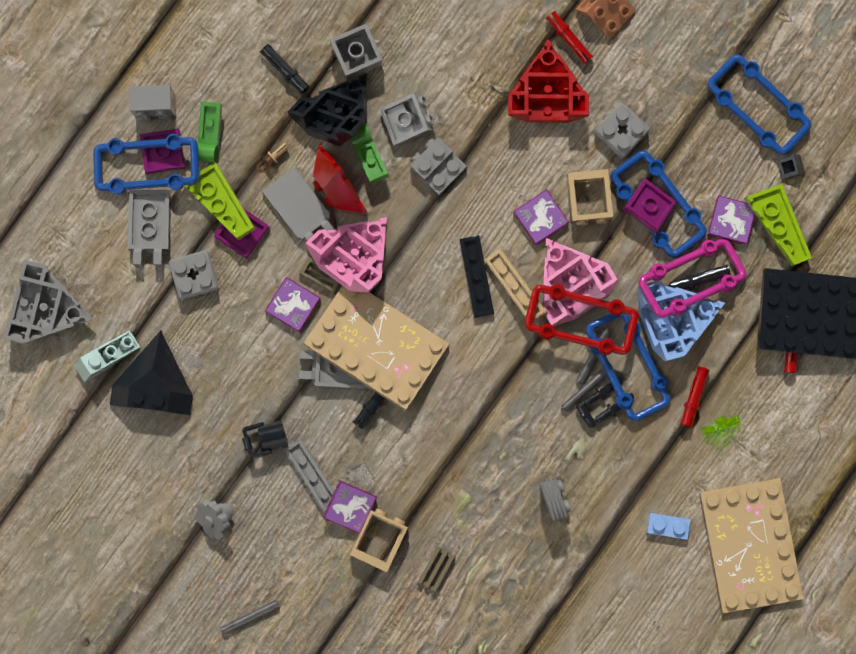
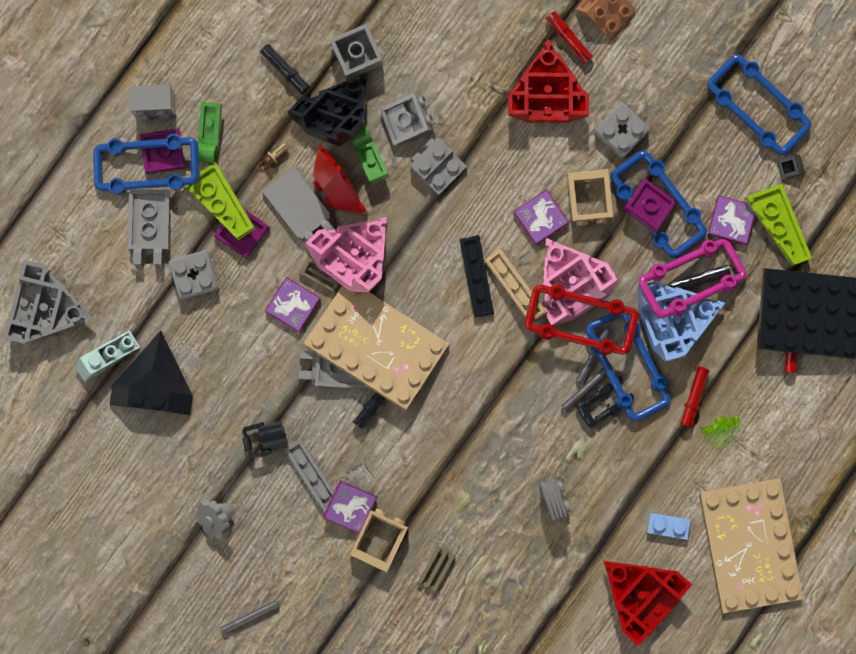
none -> red wedge [603,560,693,647]

